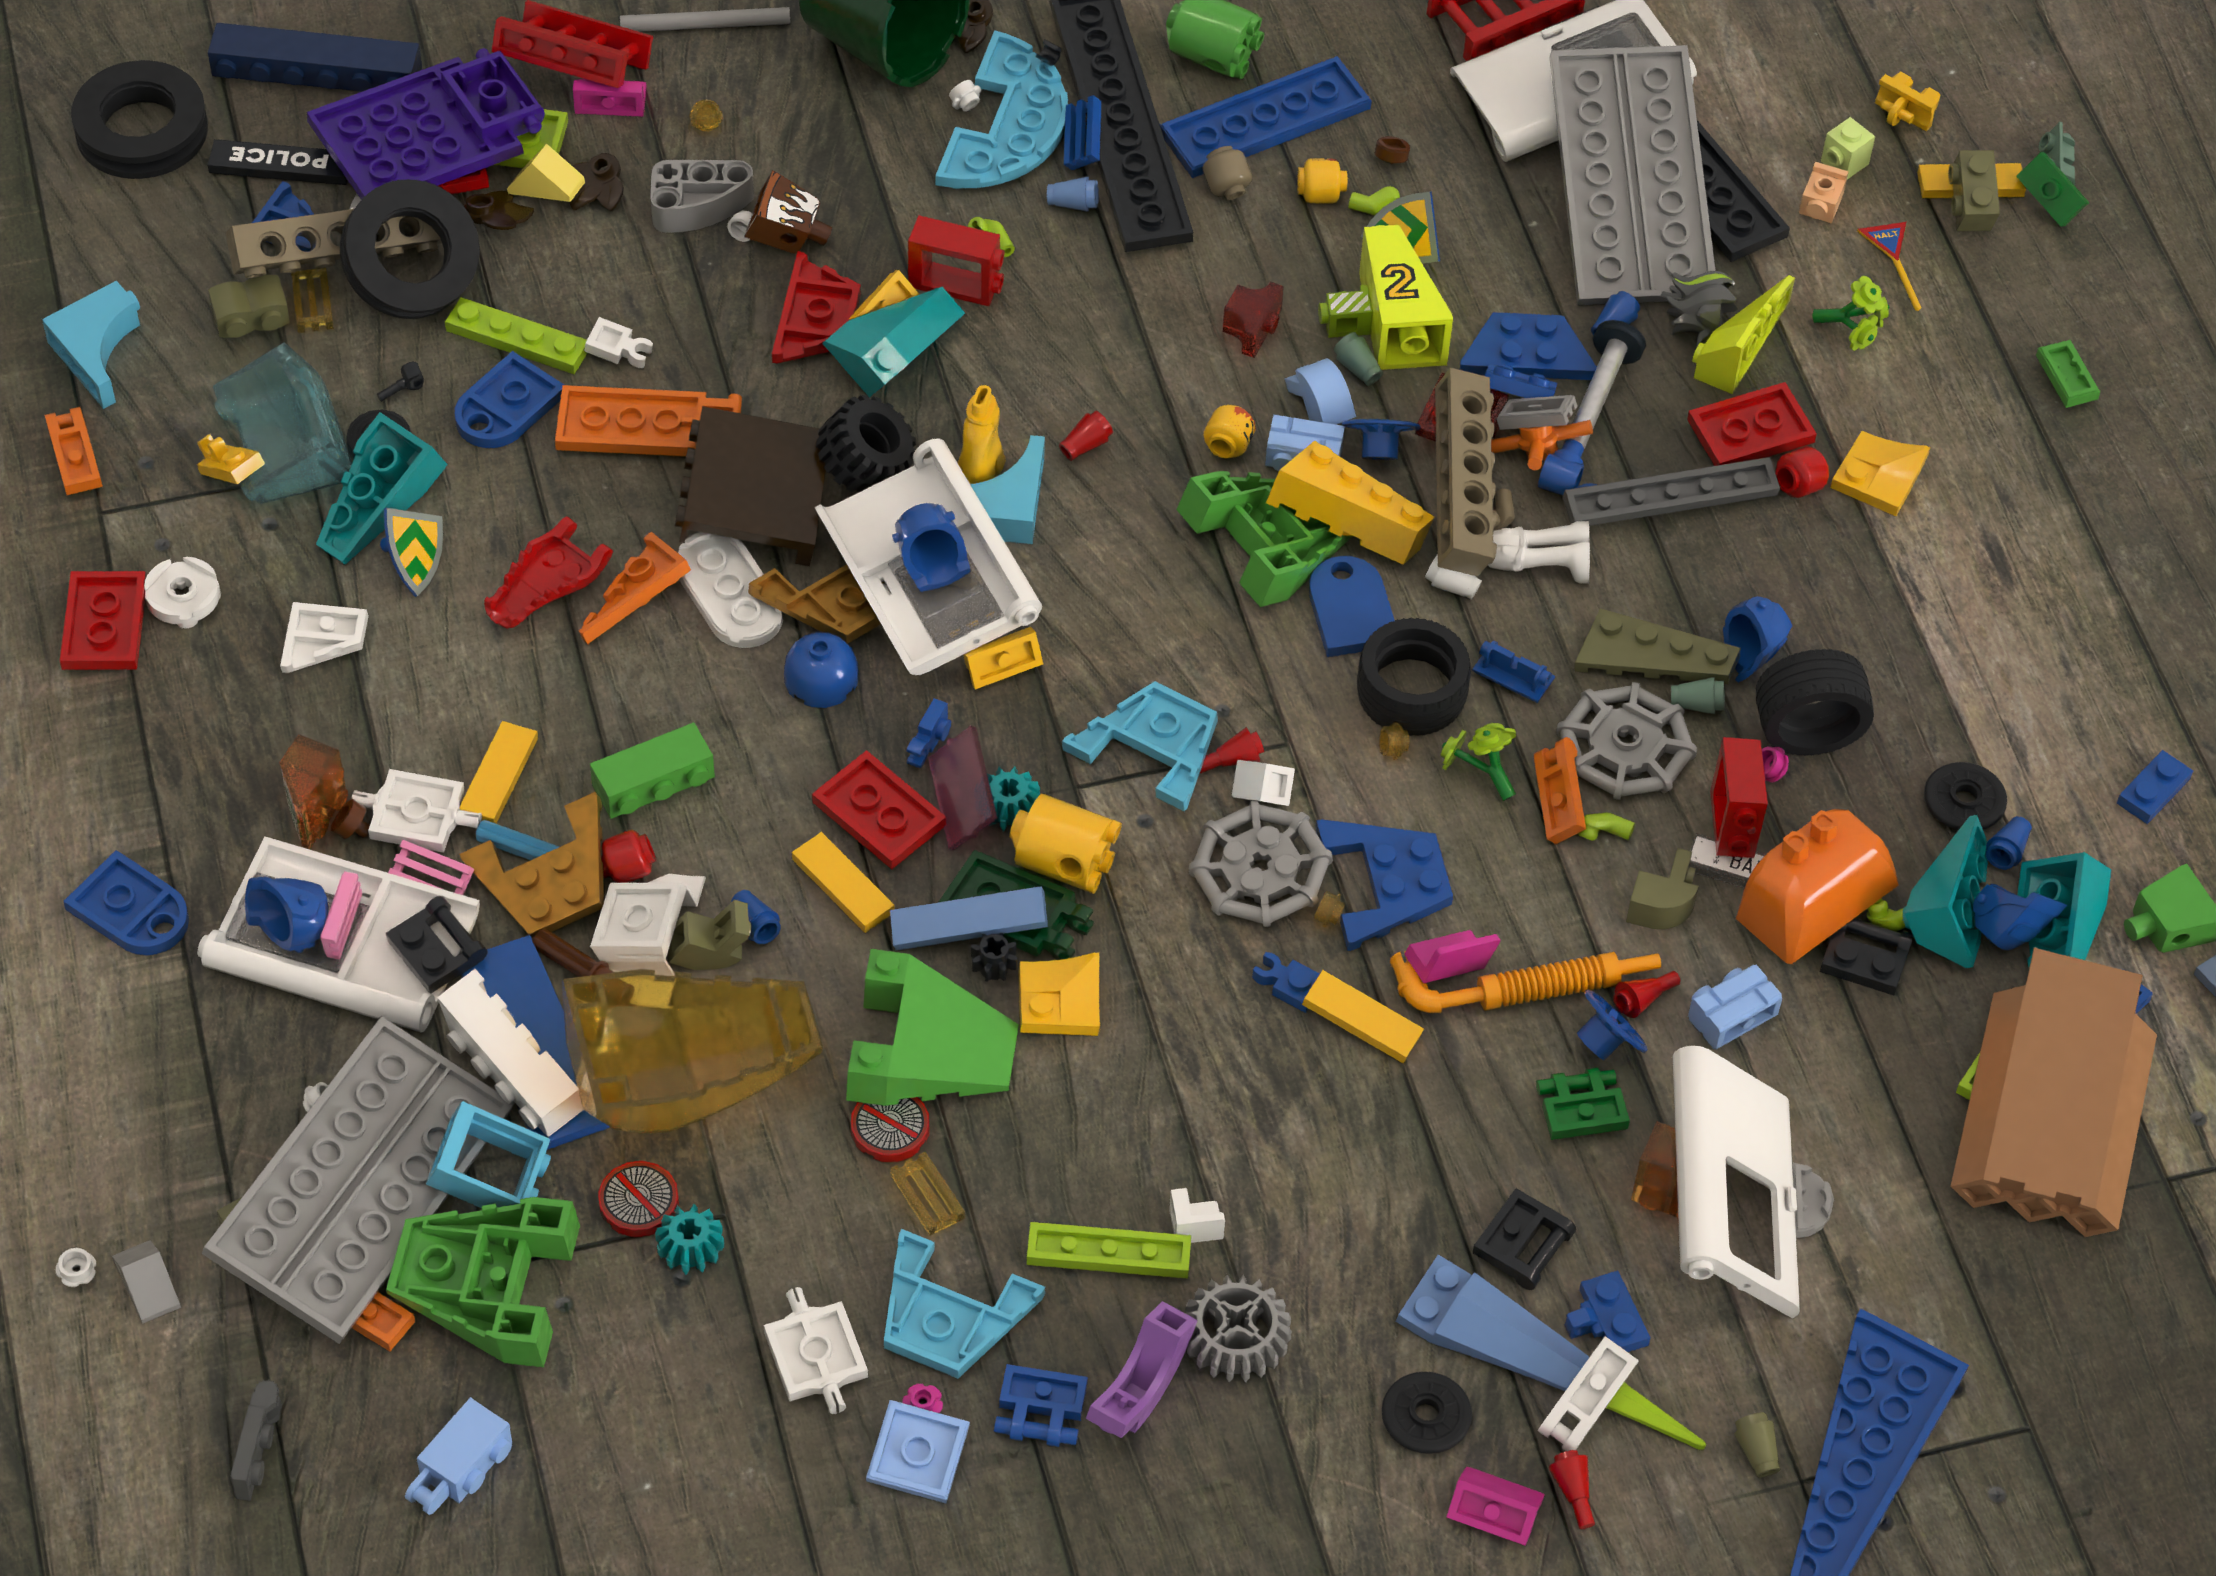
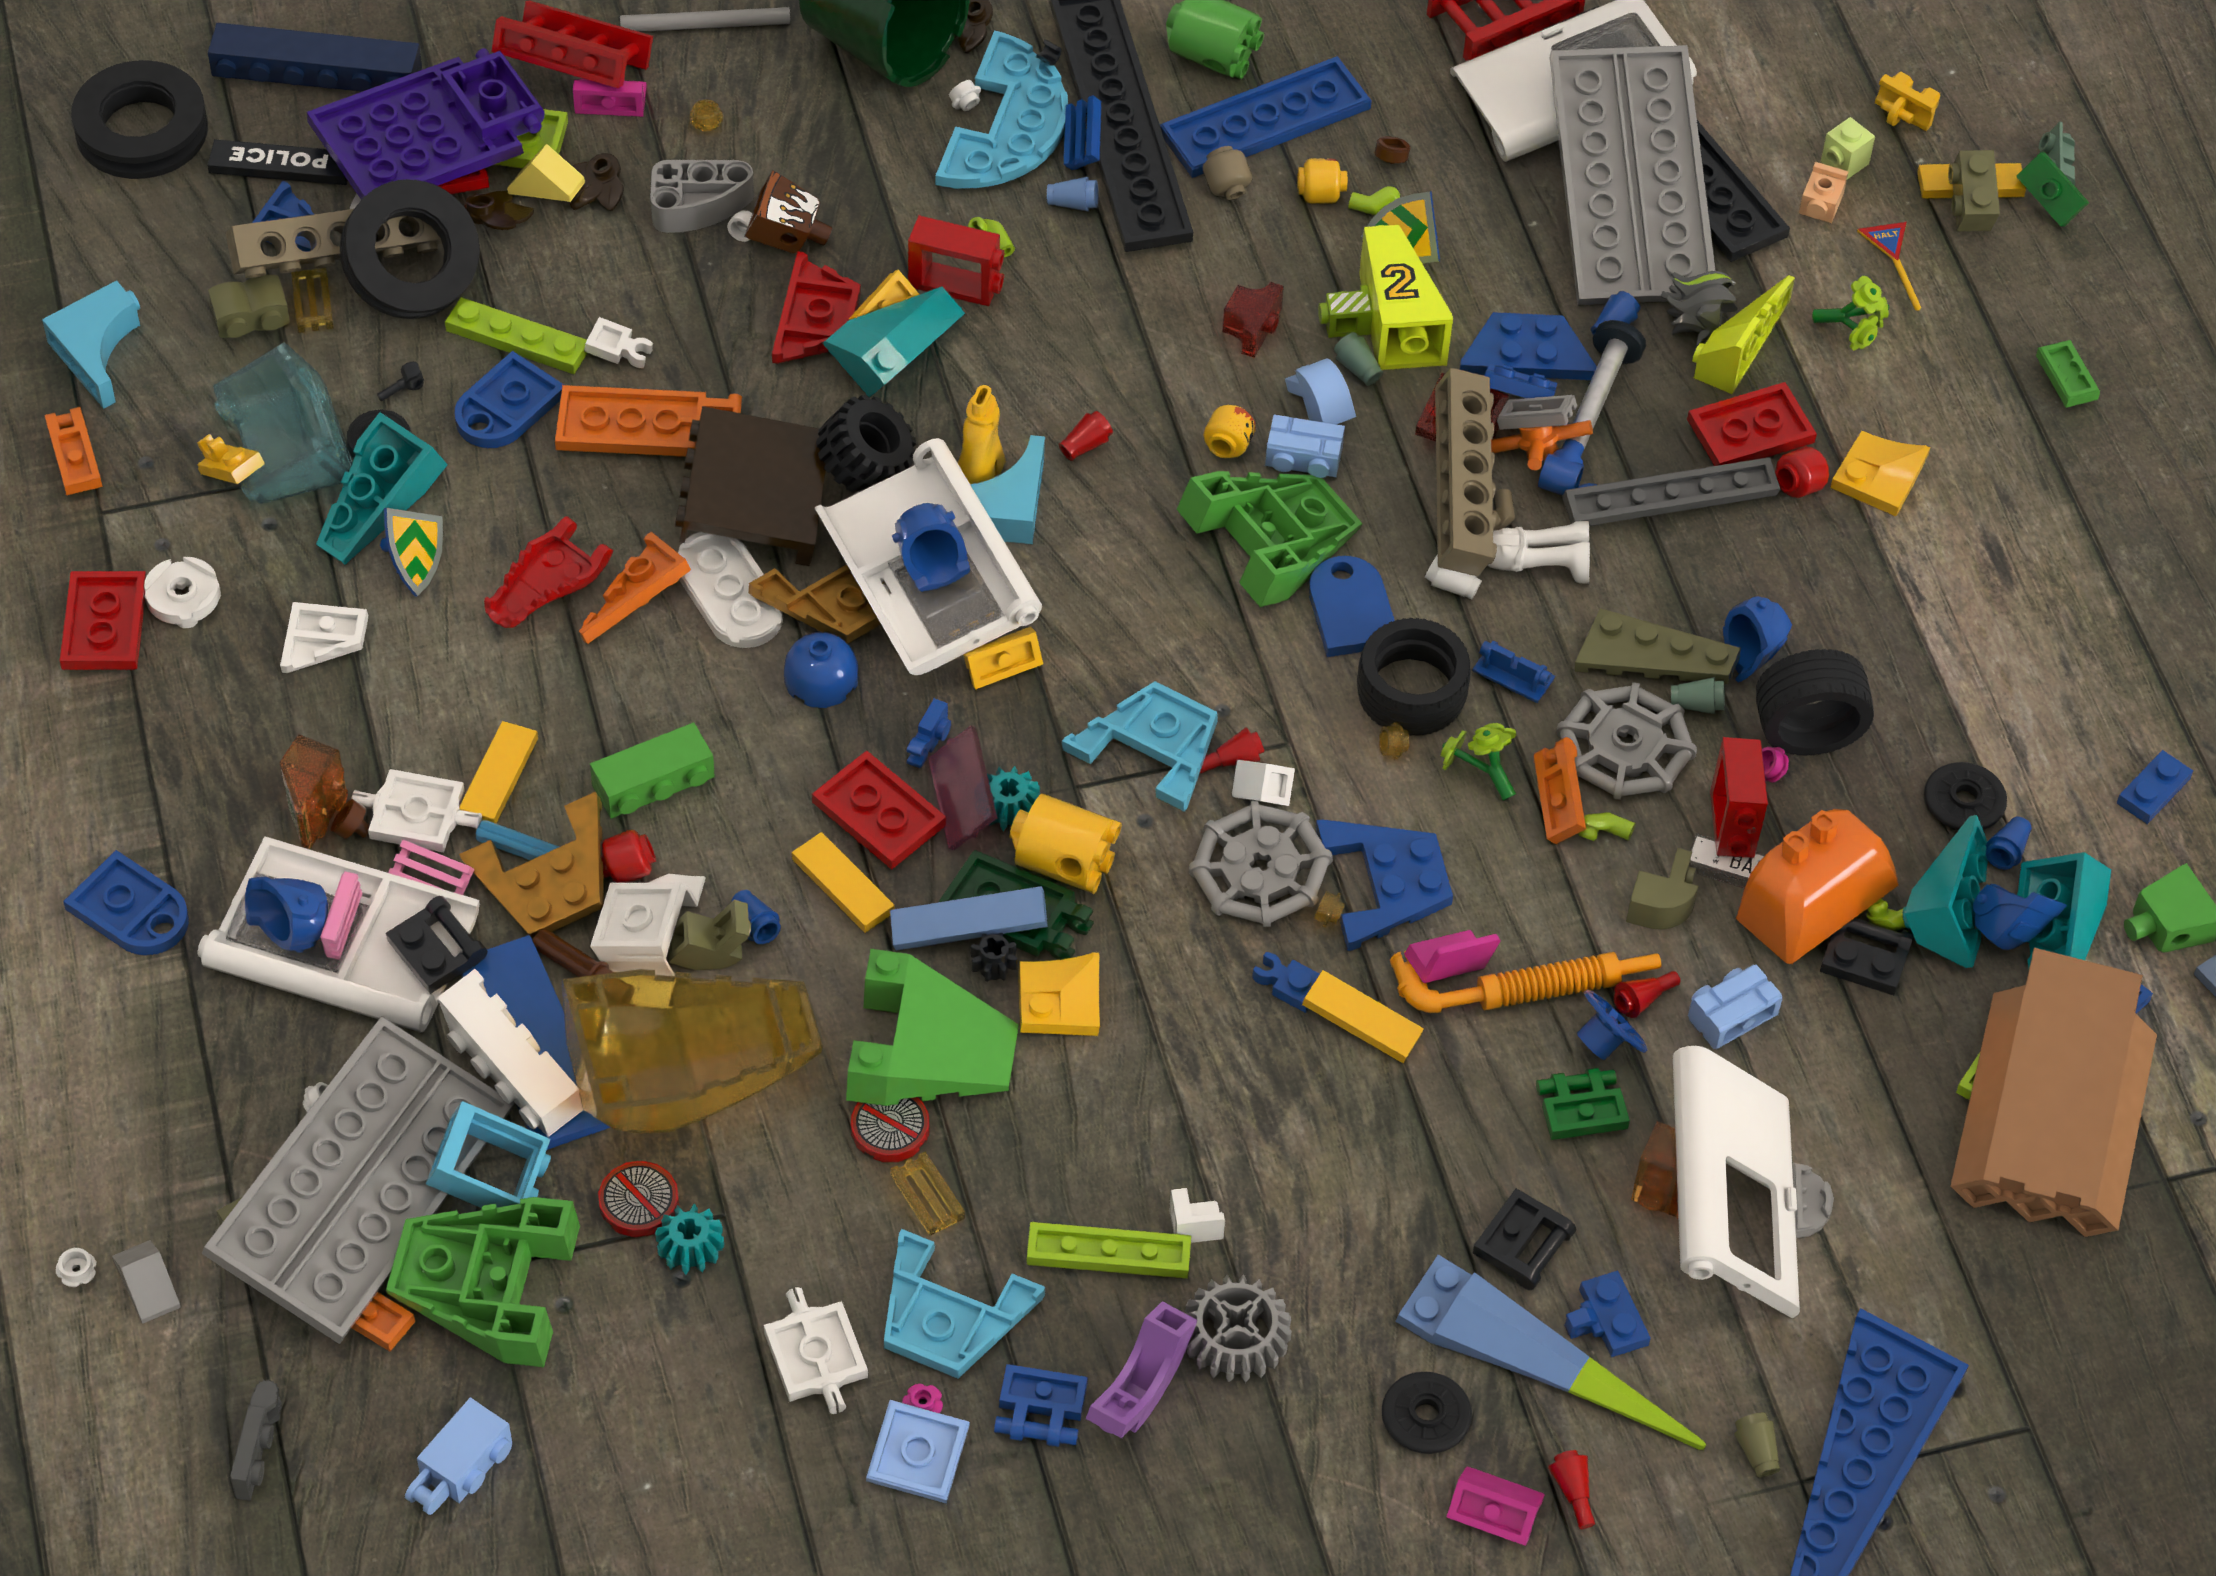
yellow wedge [1266,441,1435,565] -> none
blue wheel [1342,419,1421,460] -> none
white plate [1538,1336,1639,1451] -> none

